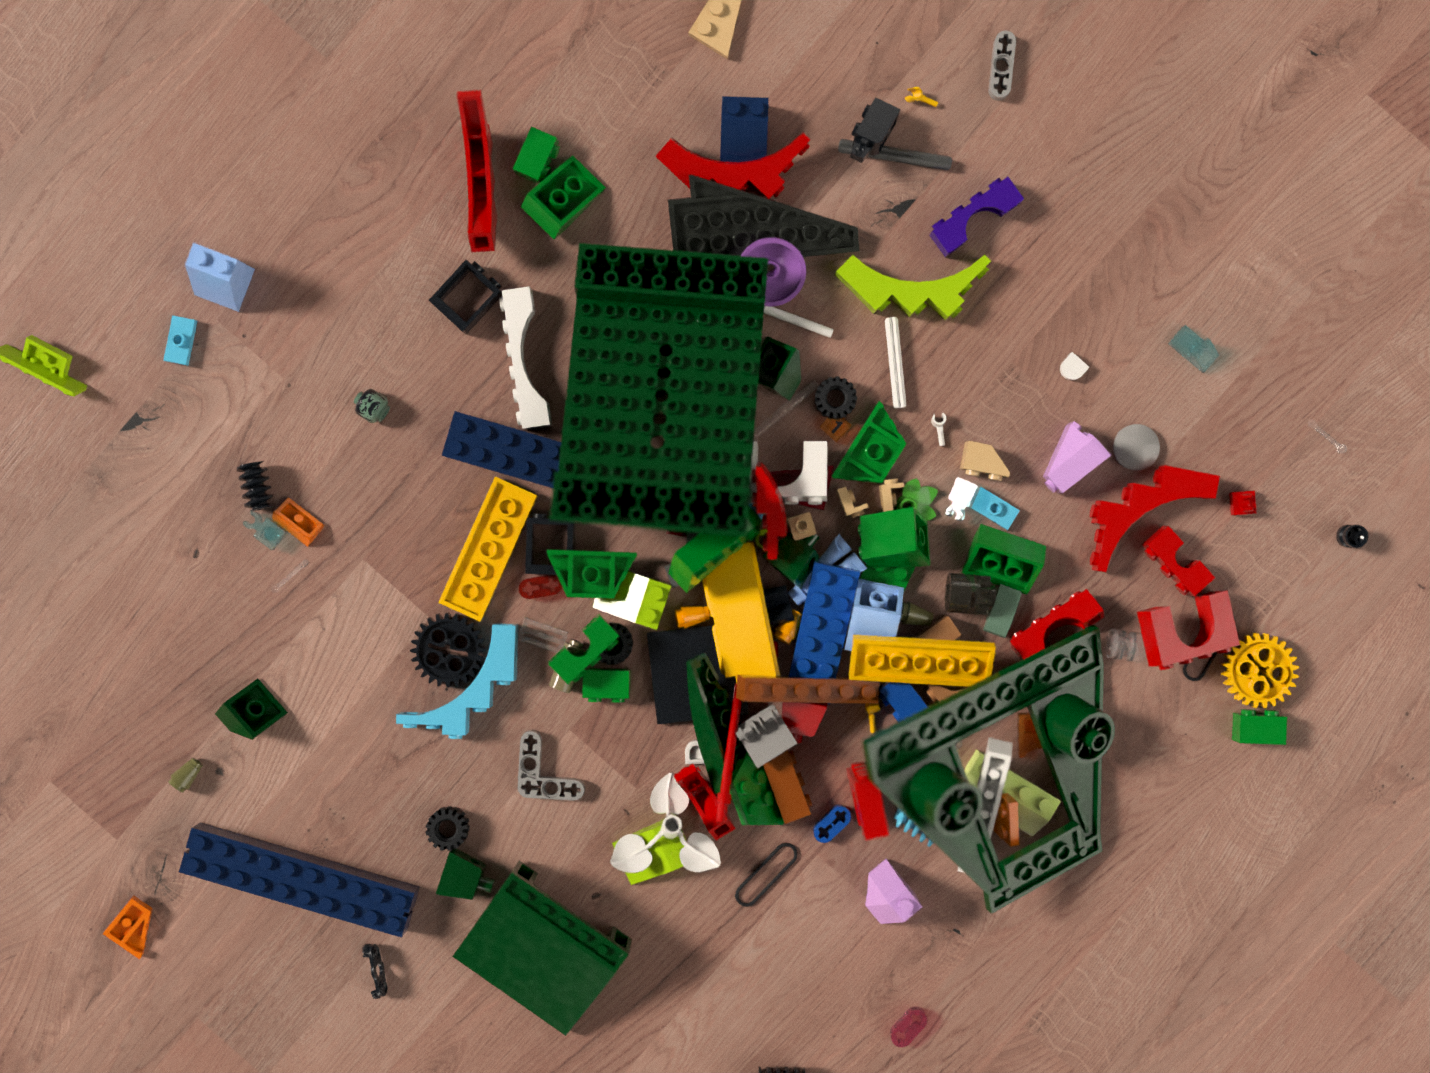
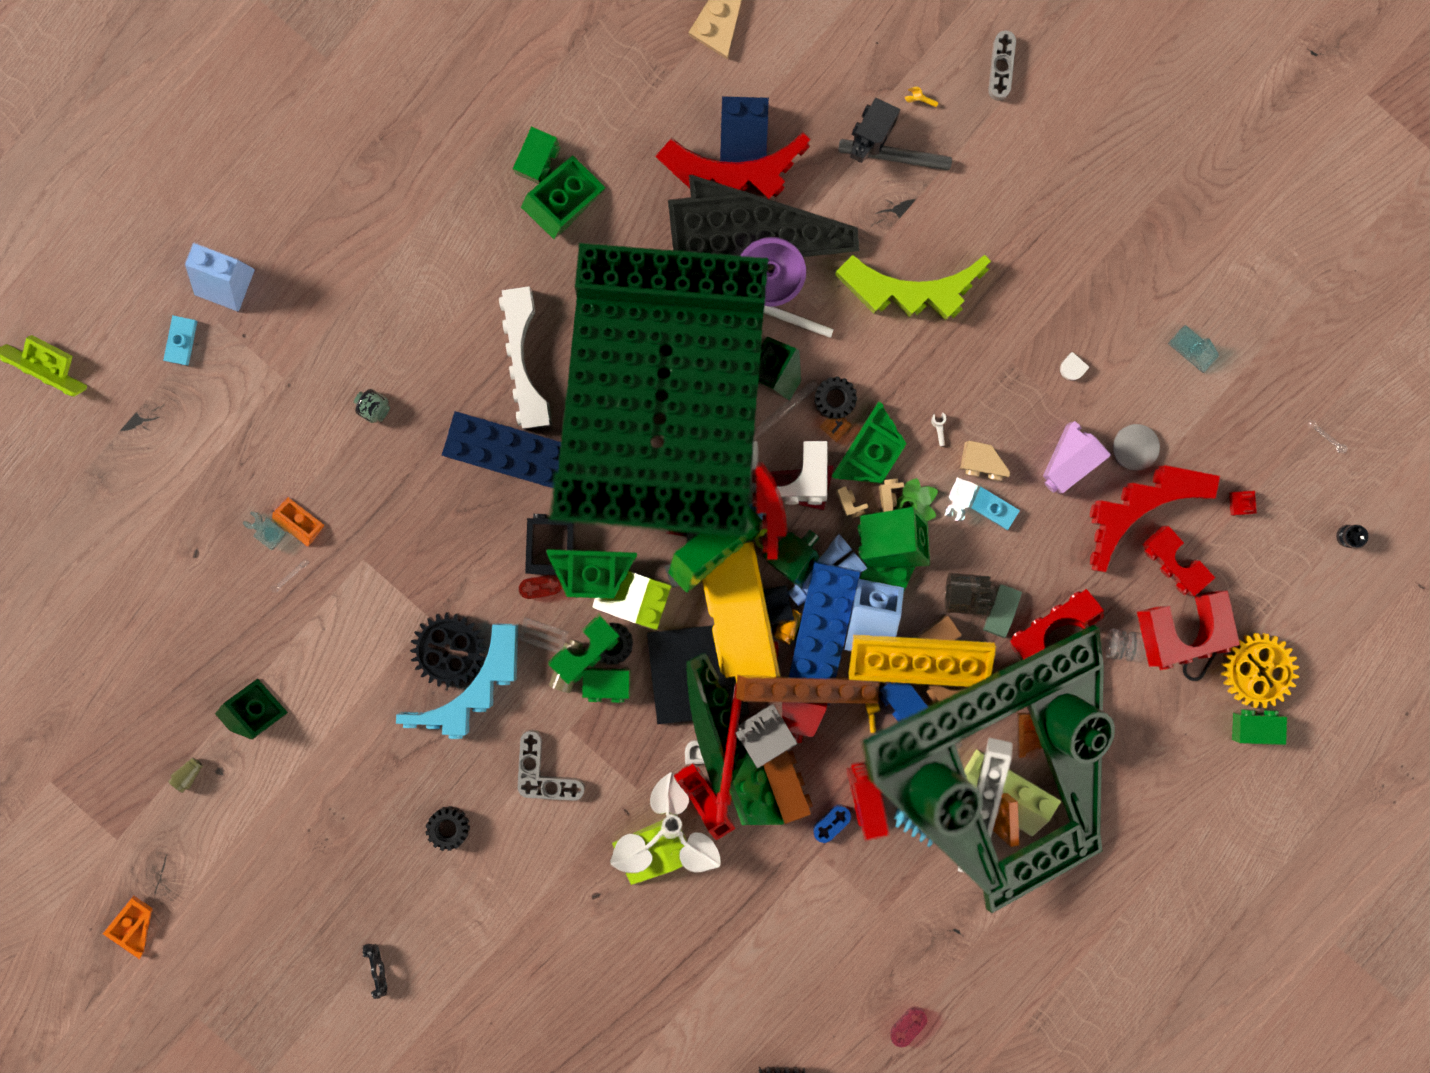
dark blue piece [179,823,420,938] -> none
black piece [236,461,275,511] -> none
black window [429,259,502,335] -> none
dark green torso [436,848,495,900] -> none
yellow plate [438,476,538,622] -> none
dark green slope [452,860,632,1036] -> none
red arch [457,90,497,253] -> none
light orange cone [674,606,710,629] -> none
black piece [735,843,798,907] -> none
tan bracket [788,512,816,541] -> none
lavender slope [865,859,922,924] -> none
white axle [885,317,906,409] -> none
olive cone [900,602,933,626] -> none
dark purple arch [929,177,1024,257] -> none
green slope [962,524,1046,595] -> none

